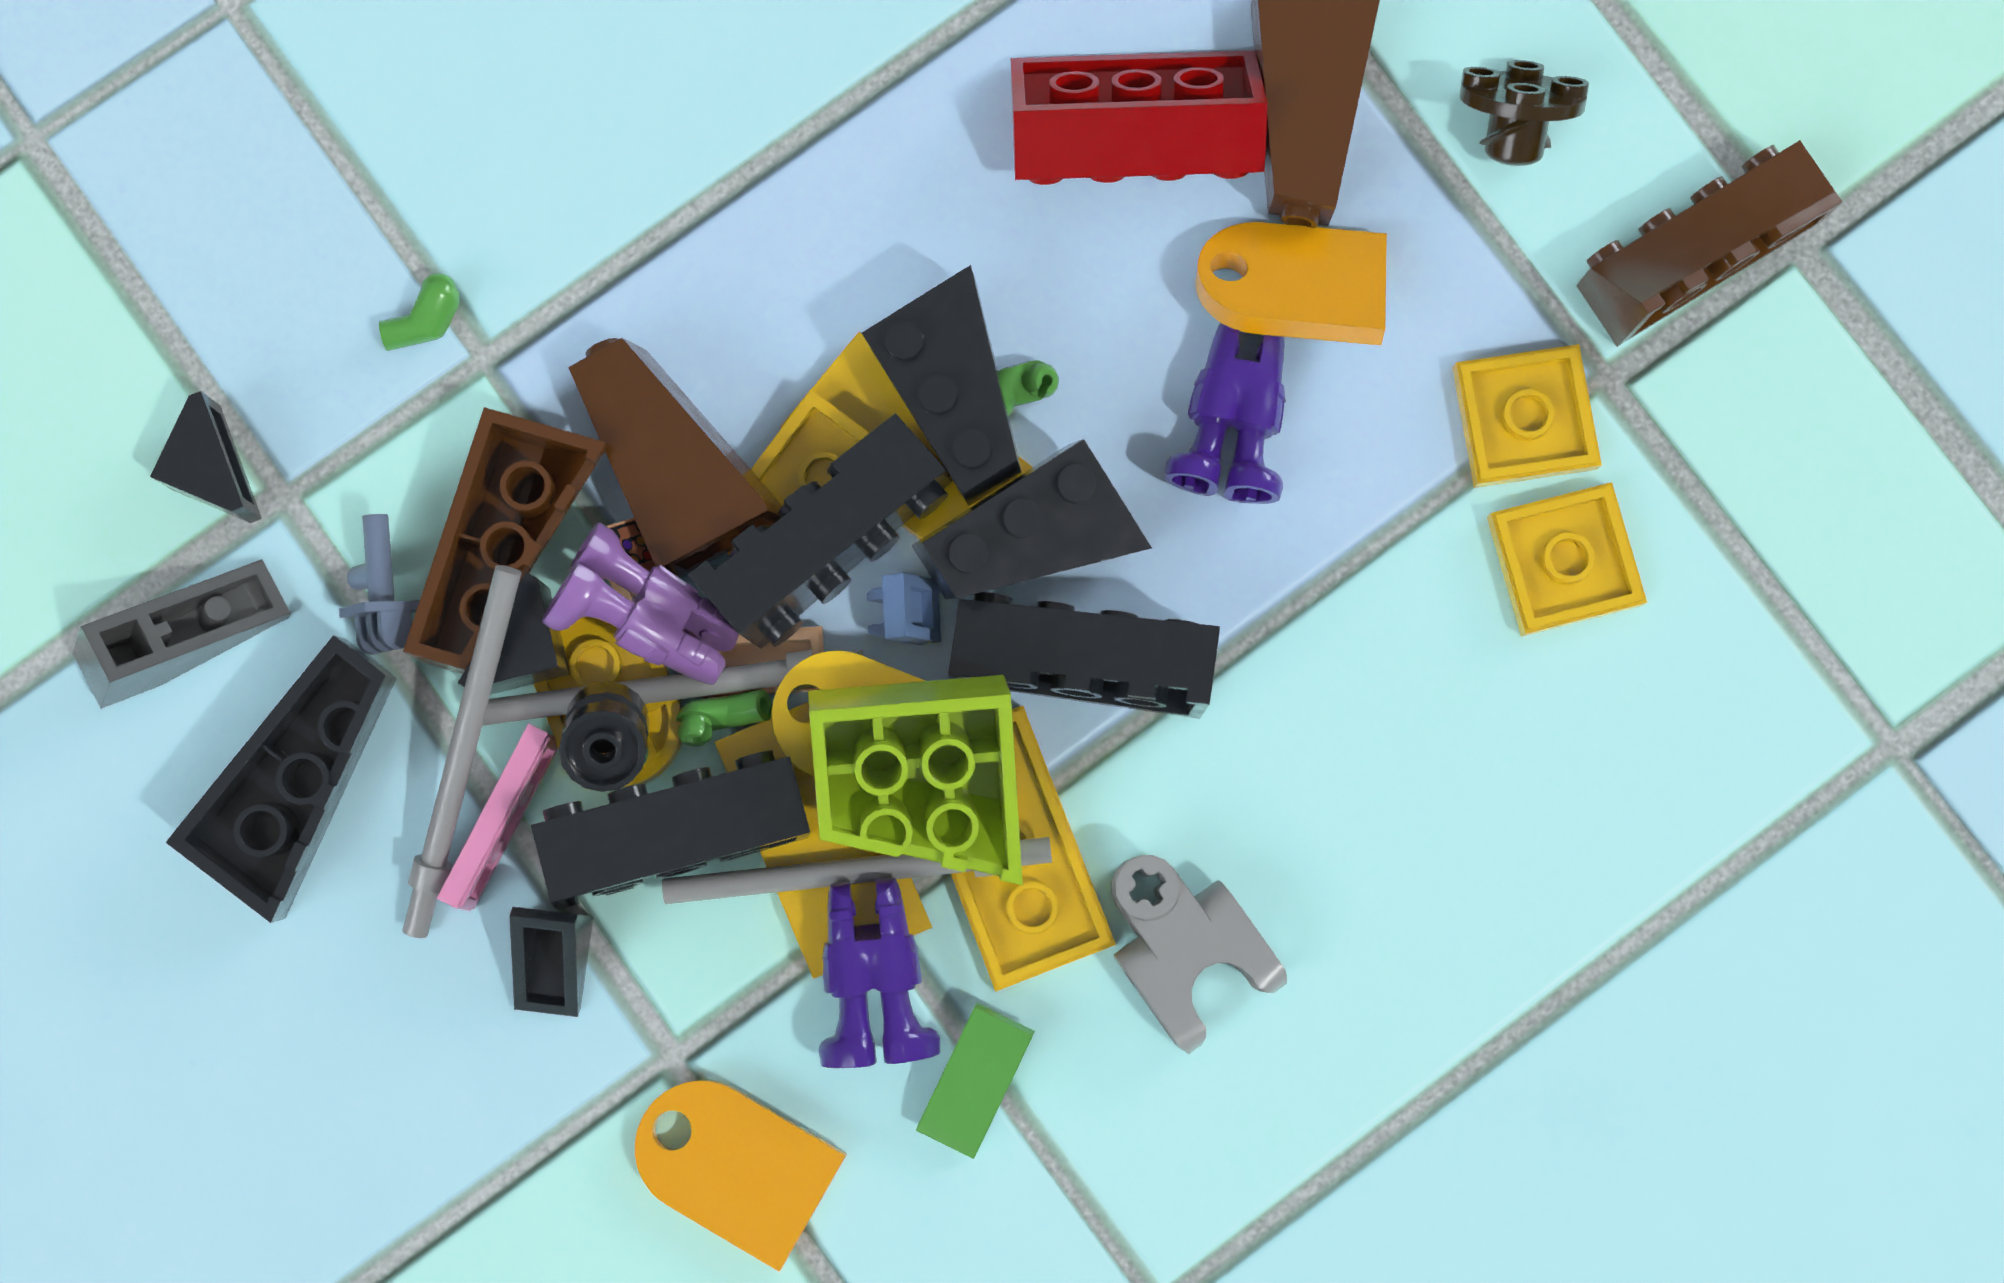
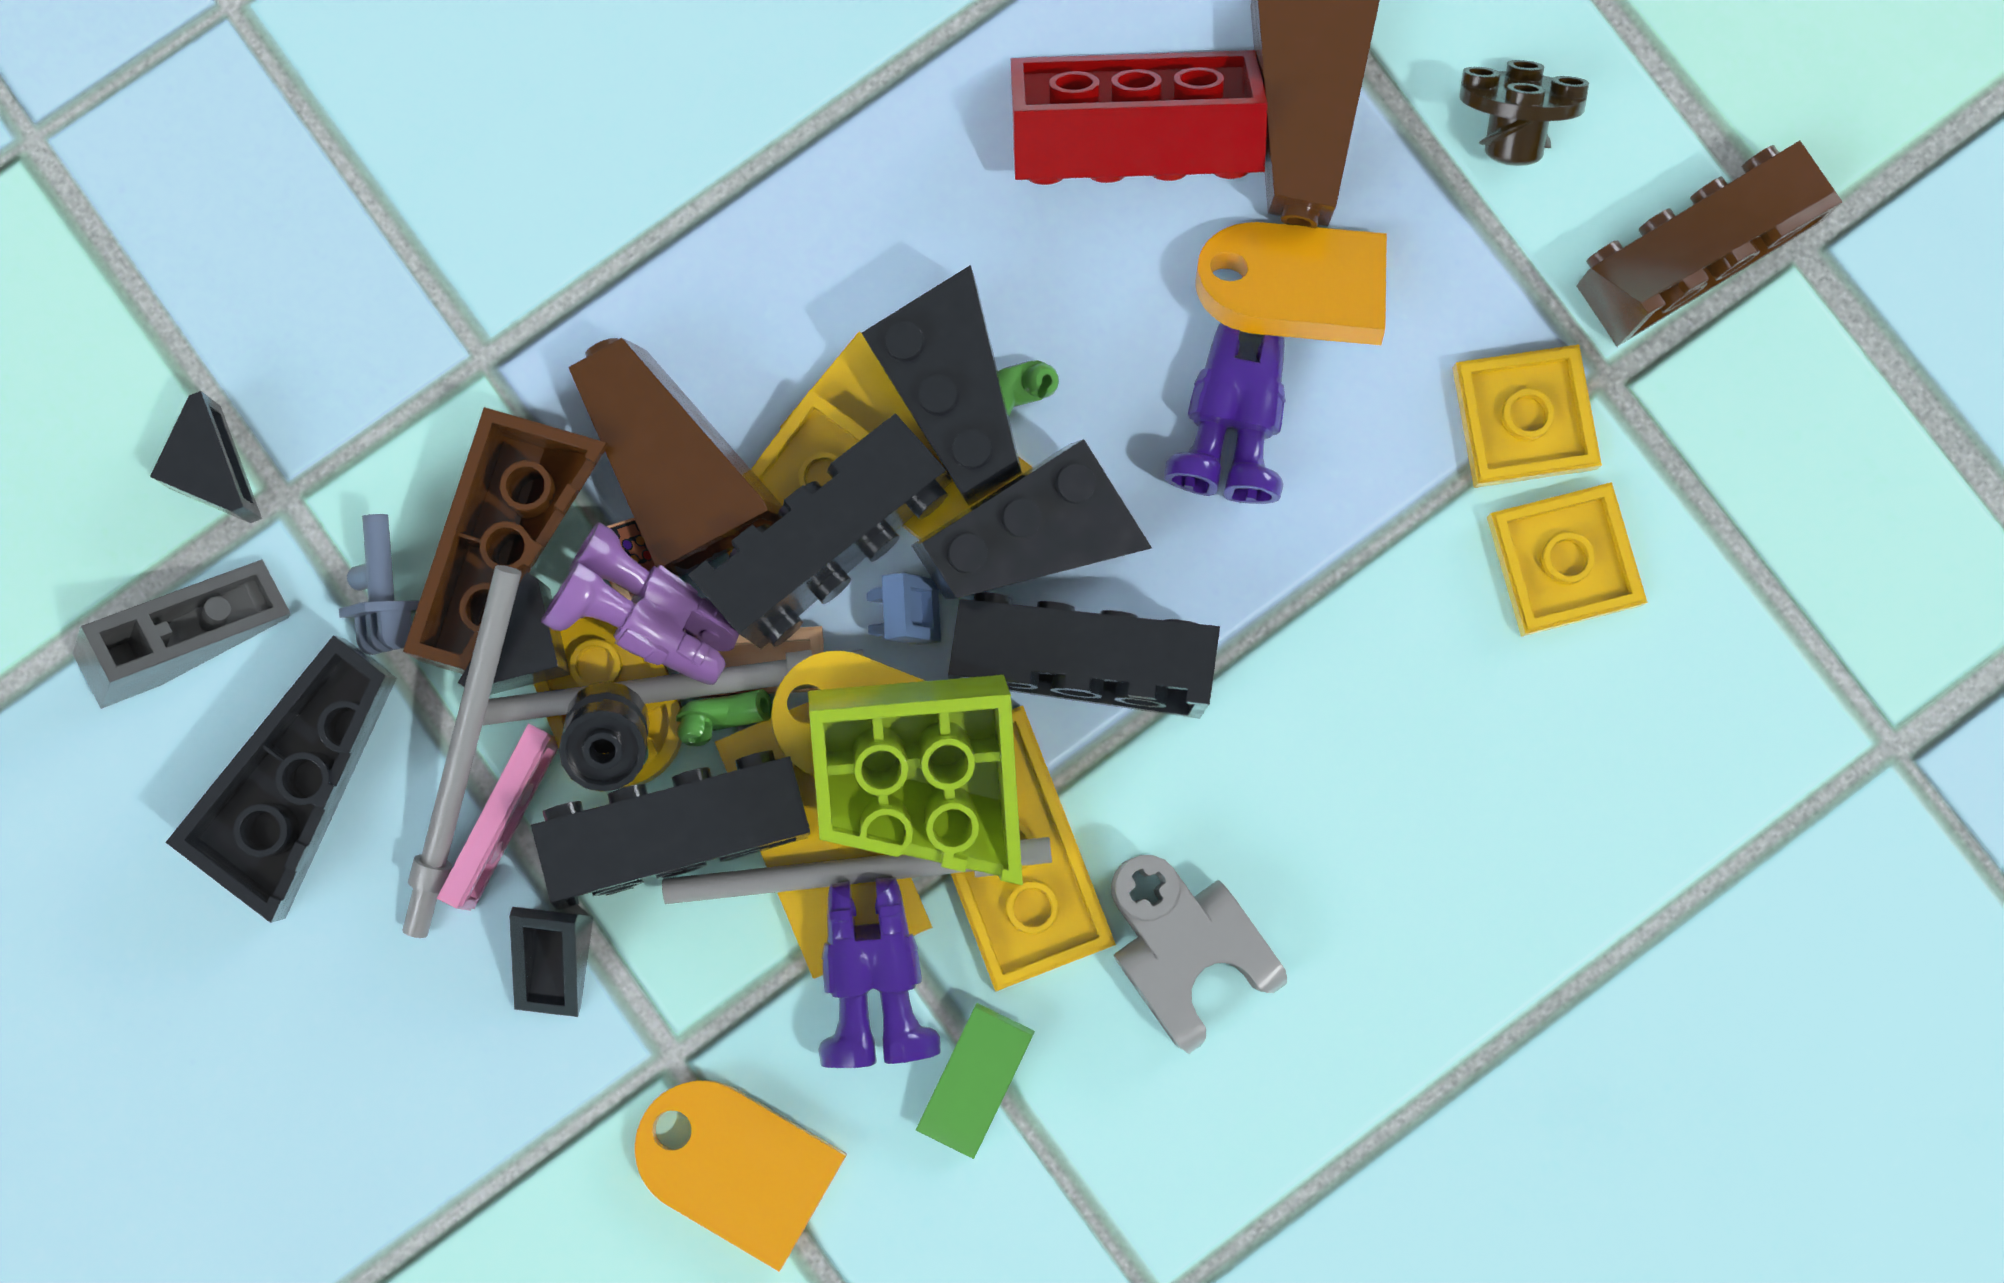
bright green arm [379,273,460,351] -> none

